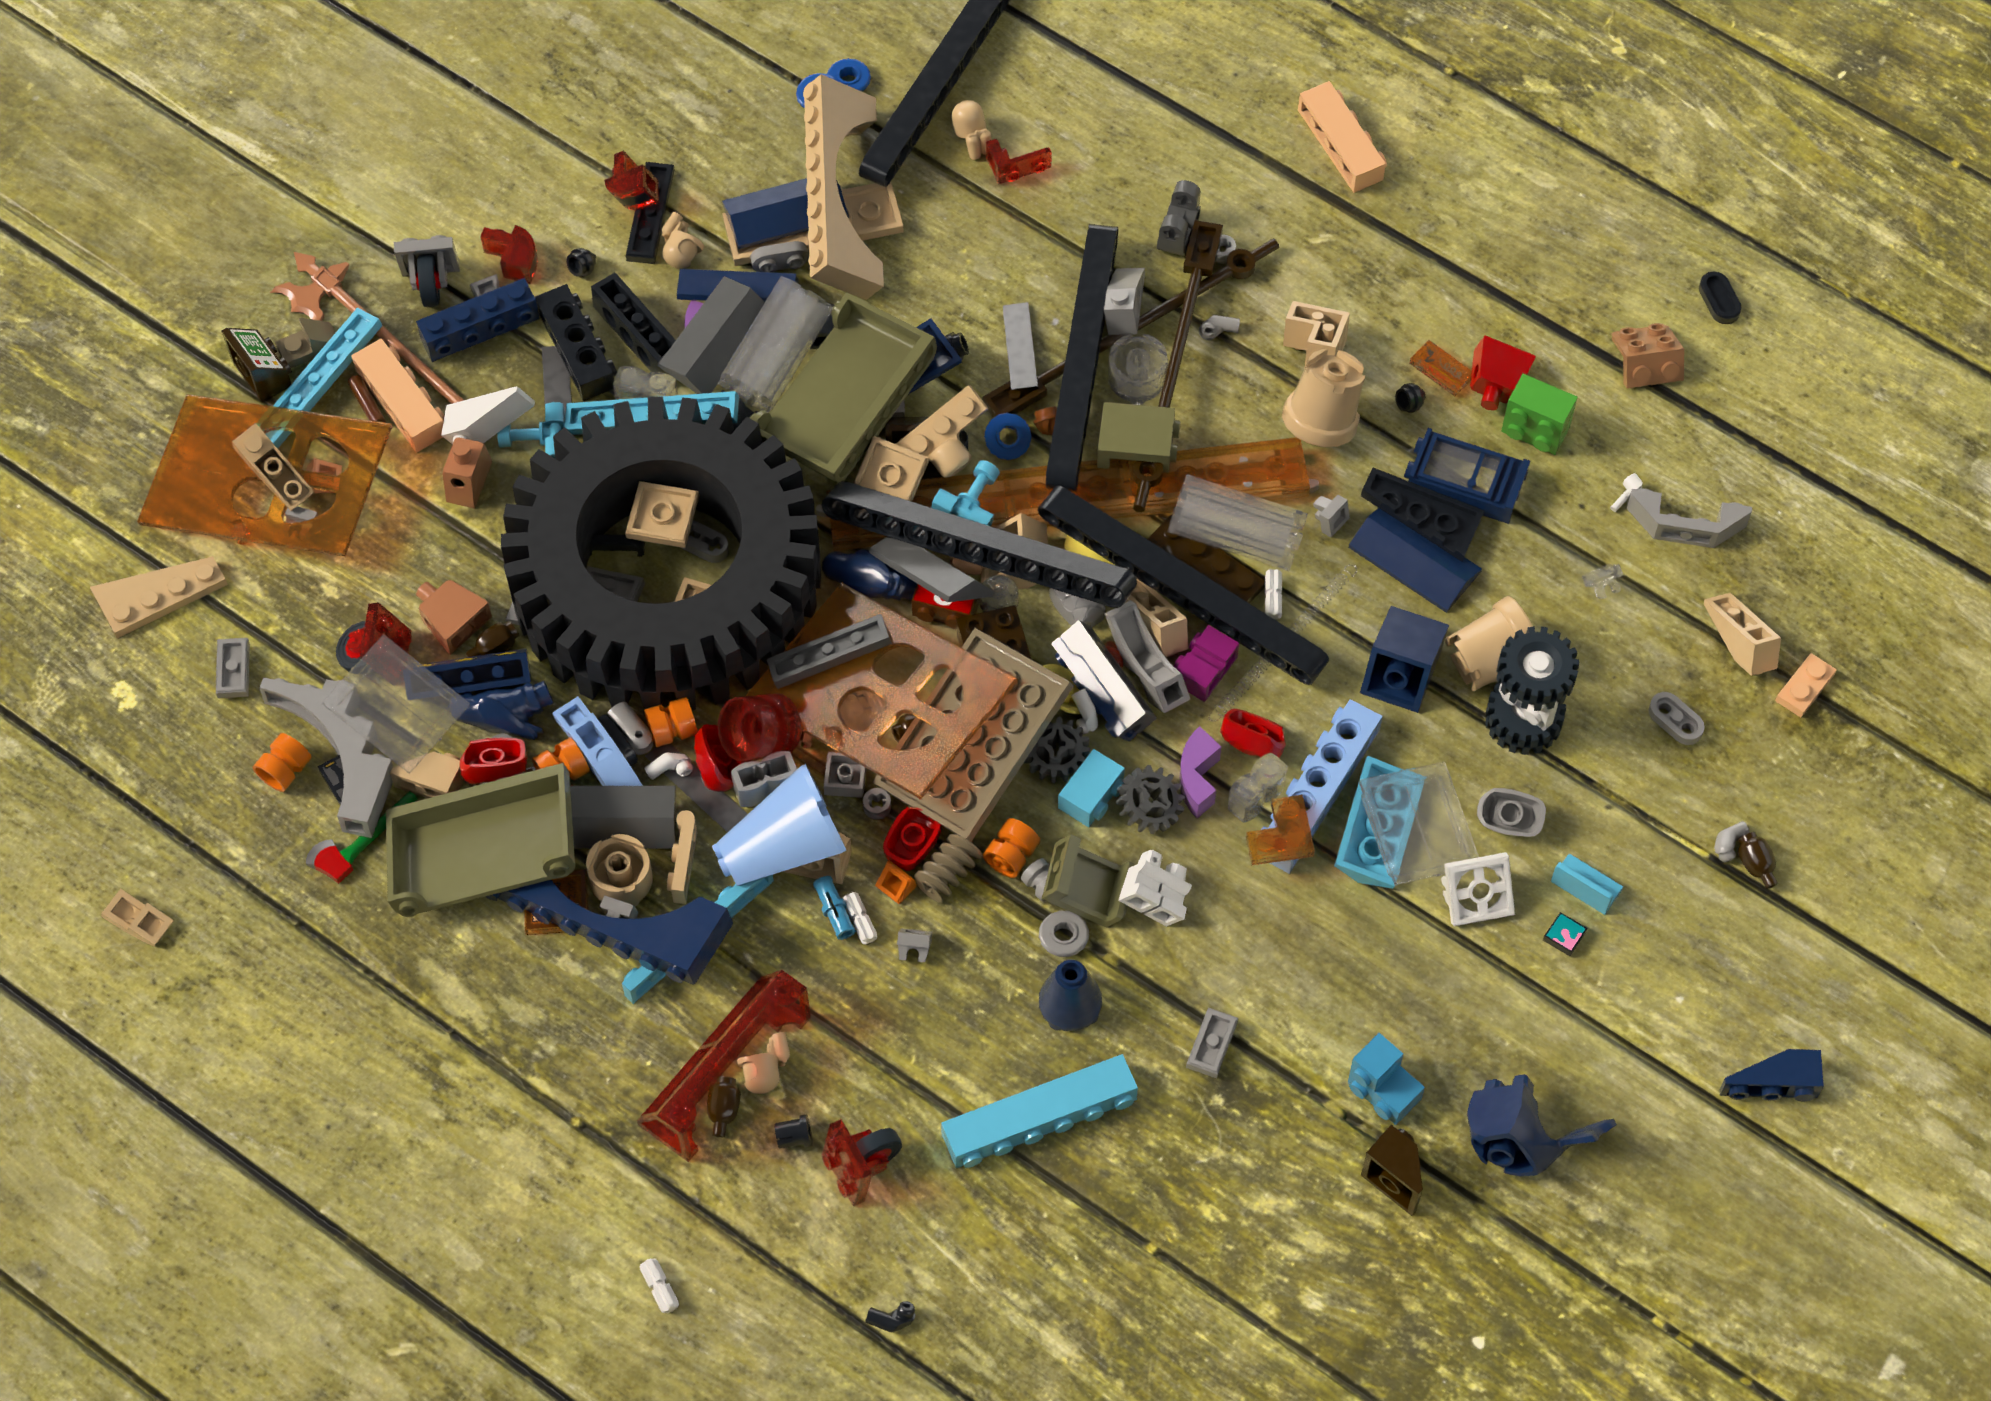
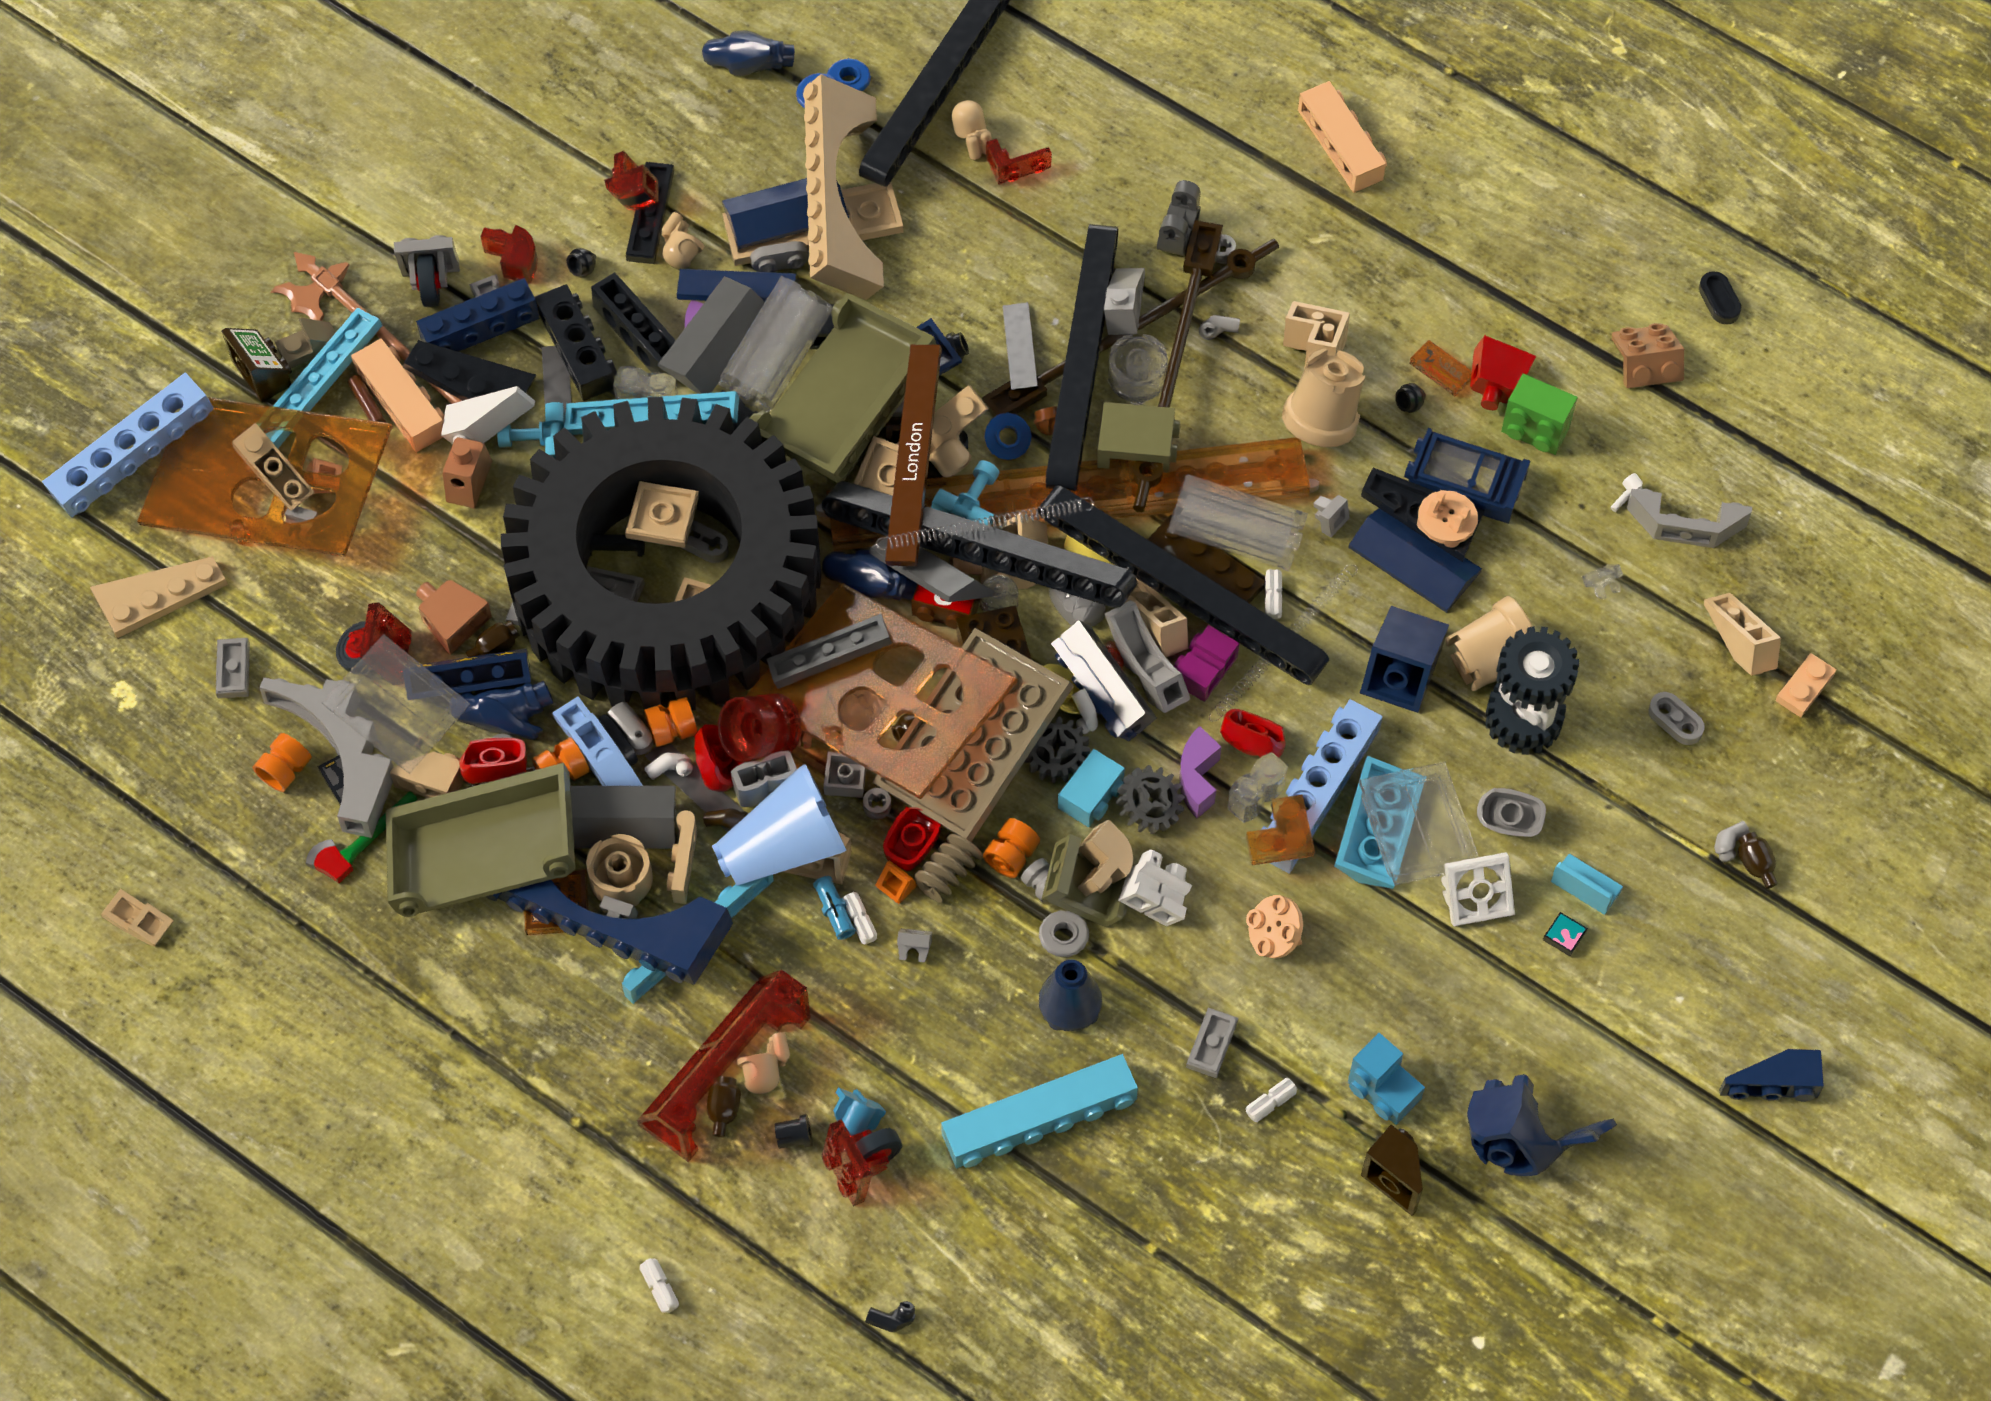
none -> light blue brick [42,372,214,518]
none -> black wing [403,340,536,401]
none -> dark blue animal [702,30,795,76]
none -> dark brown arm [703,808,748,829]
none -> dark azure piece [833,1087,886,1137]
none -> clear piece [876,497,1094,550]
none -> reddish brown tile [885,344,942,566]
none -> tan brick [1077,820,1133,897]
none -> light nougat plate [1246,895,1303,959]
none -> white piece [1246,1078,1297,1122]
none -> light nougat plate [1417,490,1478,548]

